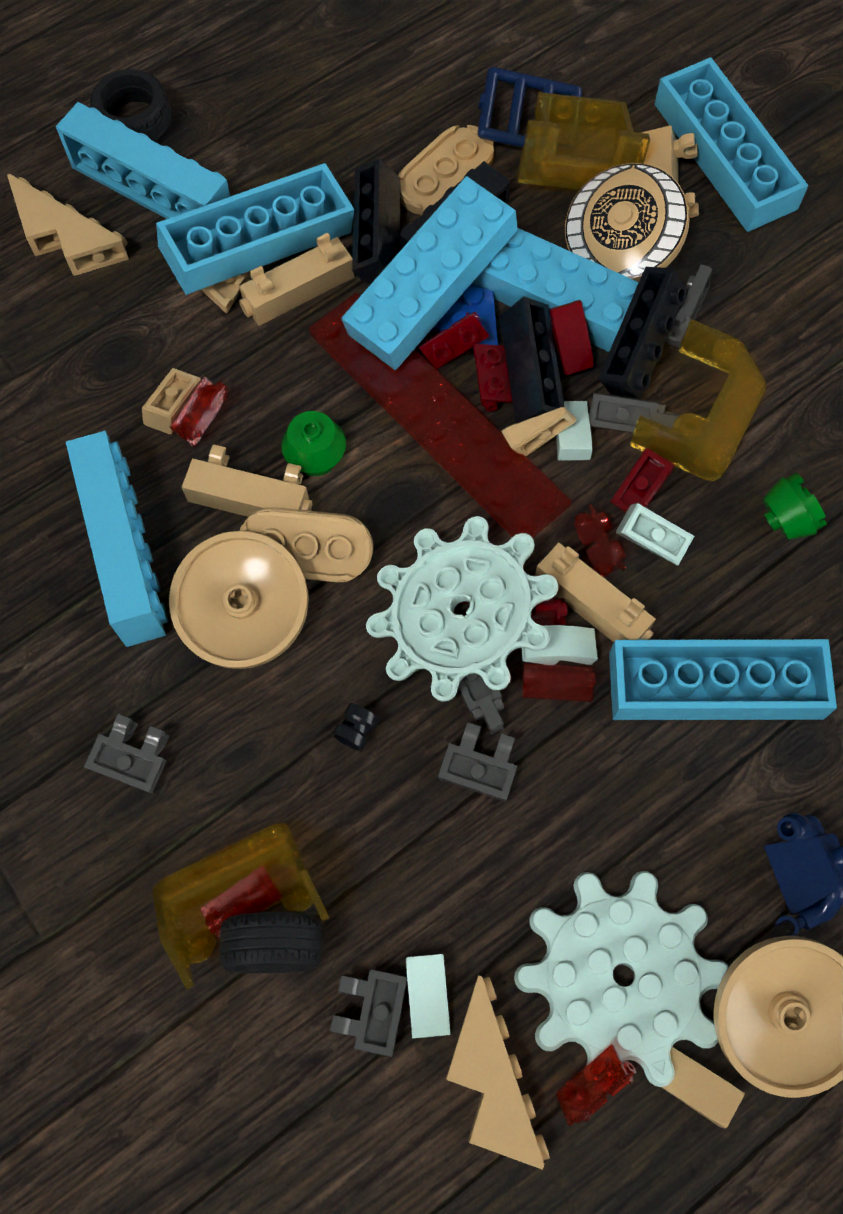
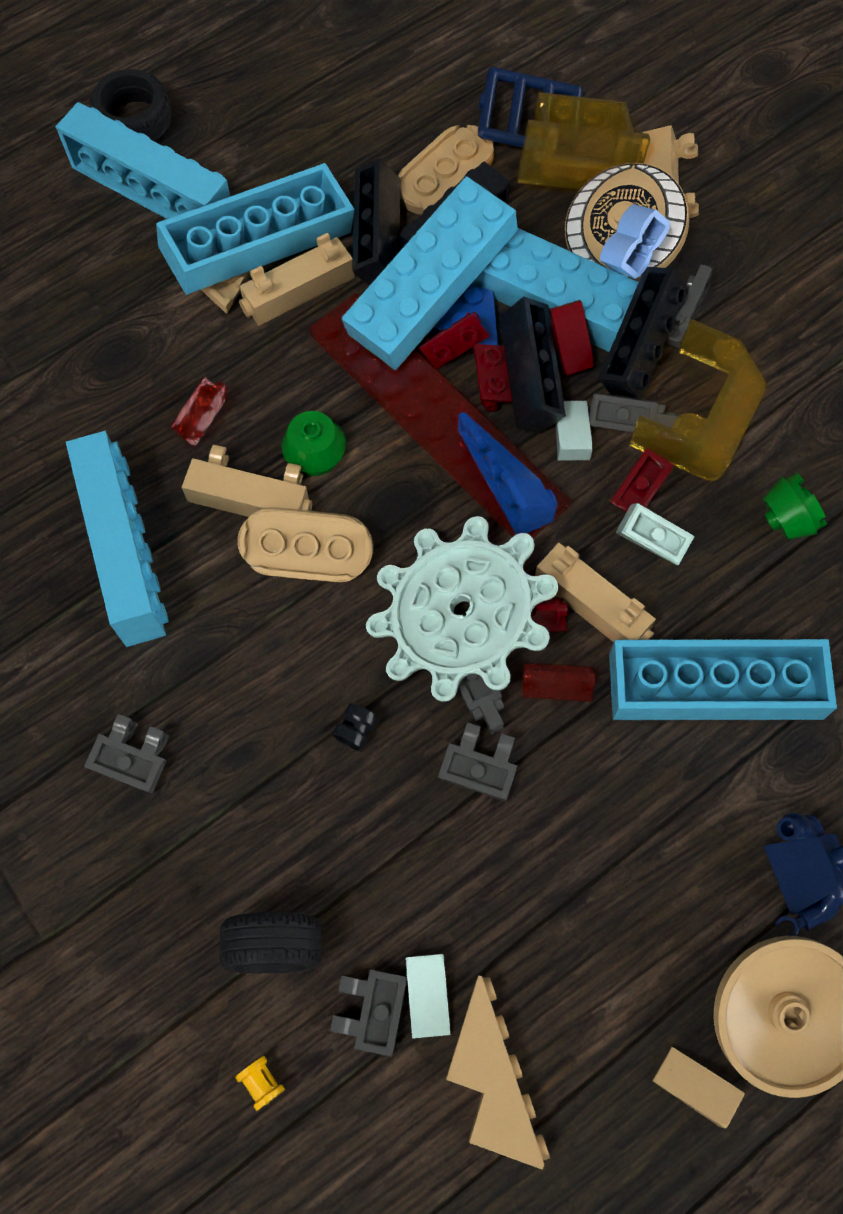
tan slope [7,174,129,276] -> none
tan slope [142,368,201,434] -> none
clear yellow windscreen [152,823,329,990] -> none
tan dish [169,531,309,669] -> none
clear red hinge [199,866,283,940] -> none
tan slope [502,407,576,457] -> none
light aqua plate [514,871,729,1088] -> none
light aqua slope [522,625,598,666] -> none
clear red hinge [556,1044,636,1126] -> none
clear red hinge [574,504,626,577] -> none
medium azure brick [654,57,809,232] -> none
none -> yellow bush [235,1056,285,1111]
none -> blue wedge [458,412,557,535]
none -> light blue brick [600,204,670,279]

